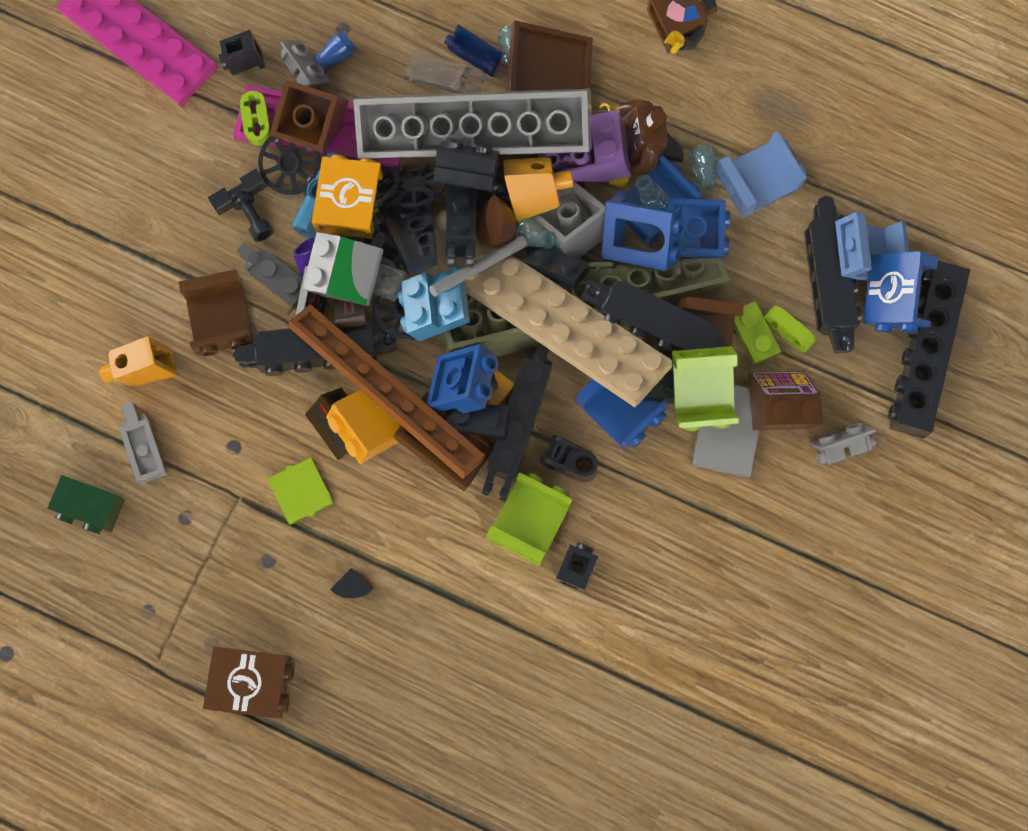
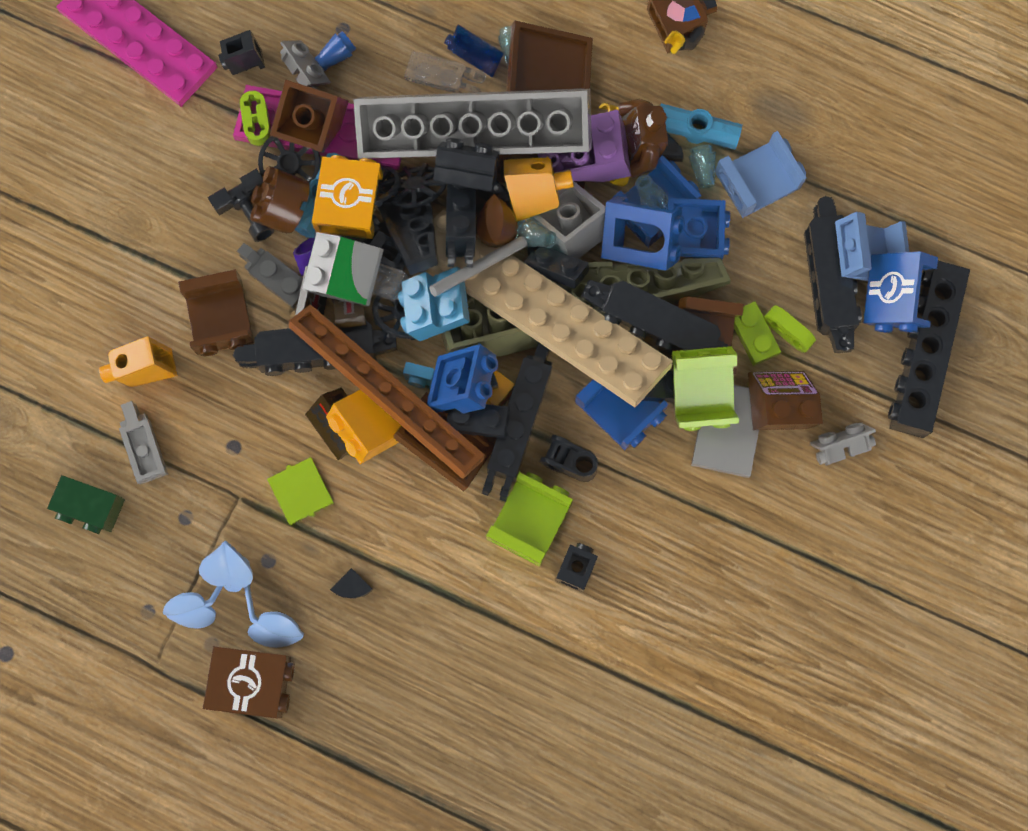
none -> light blue plant [163,541,304,648]
none -> reddish brown brick [250,166,310,234]
none -> dark azure plate [403,362,435,388]
none -> dark azure piece [660,103,742,150]

